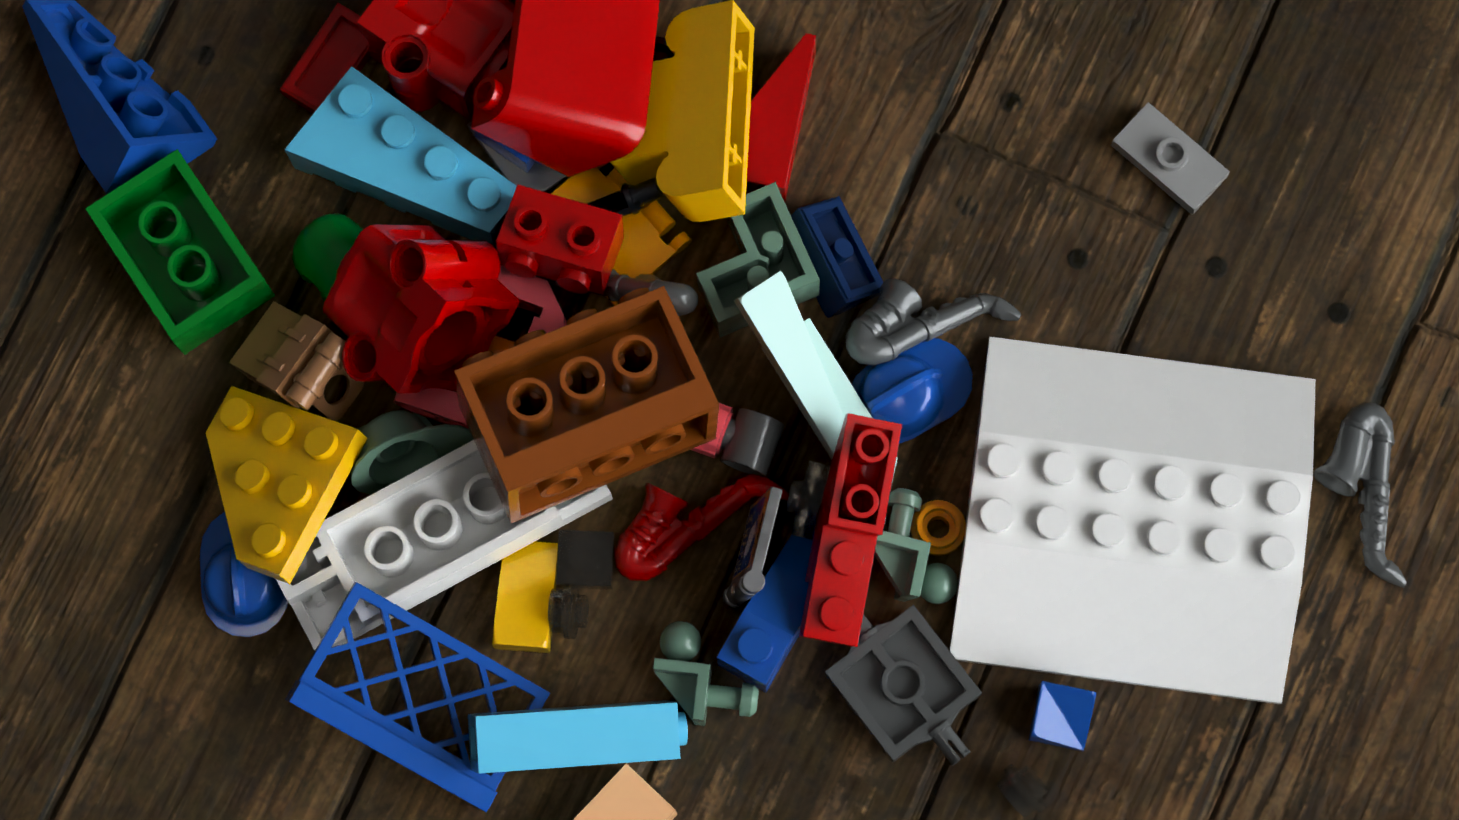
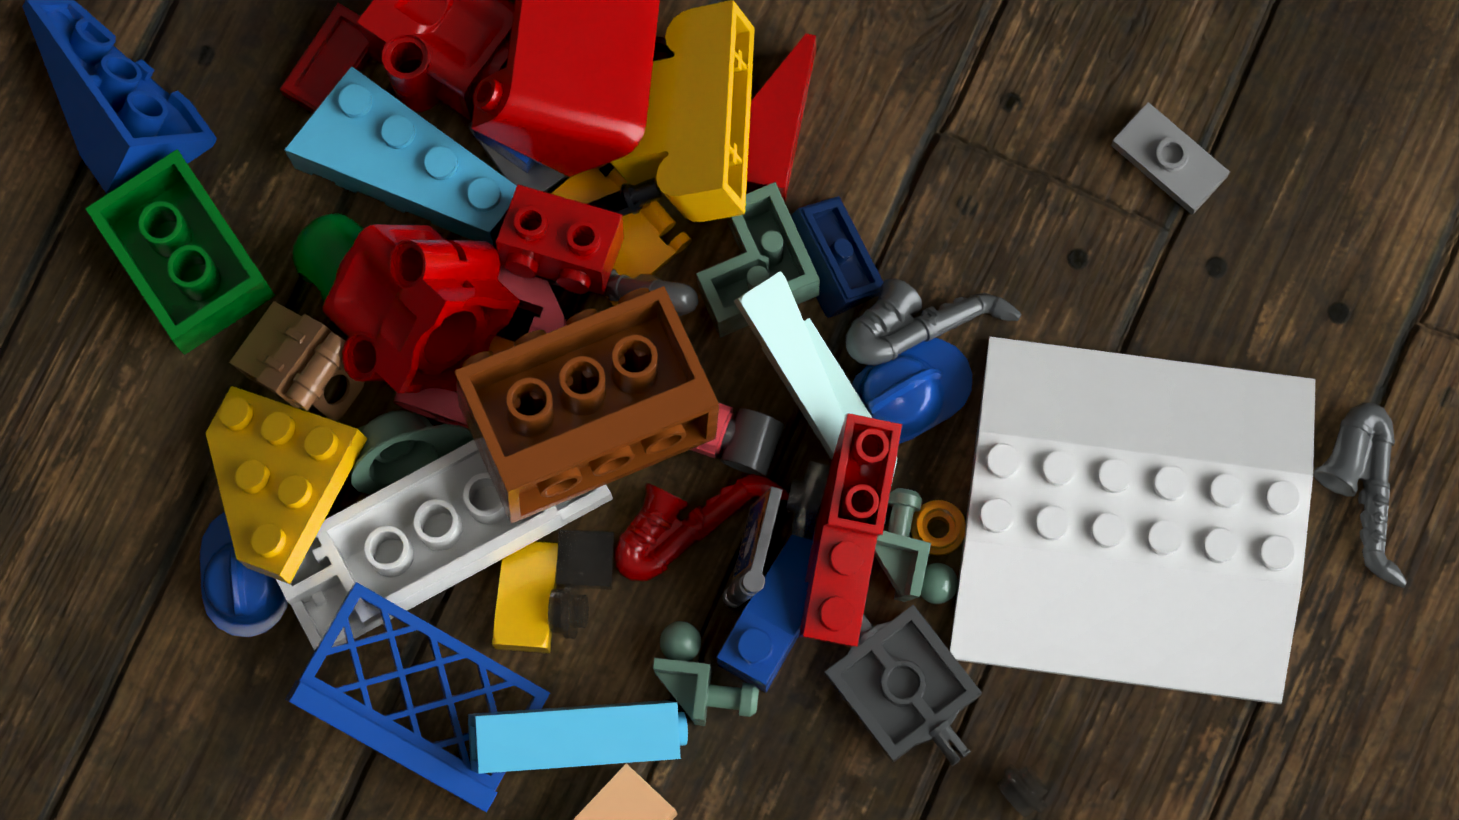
blue slope [1028,681,1097,751] -> none

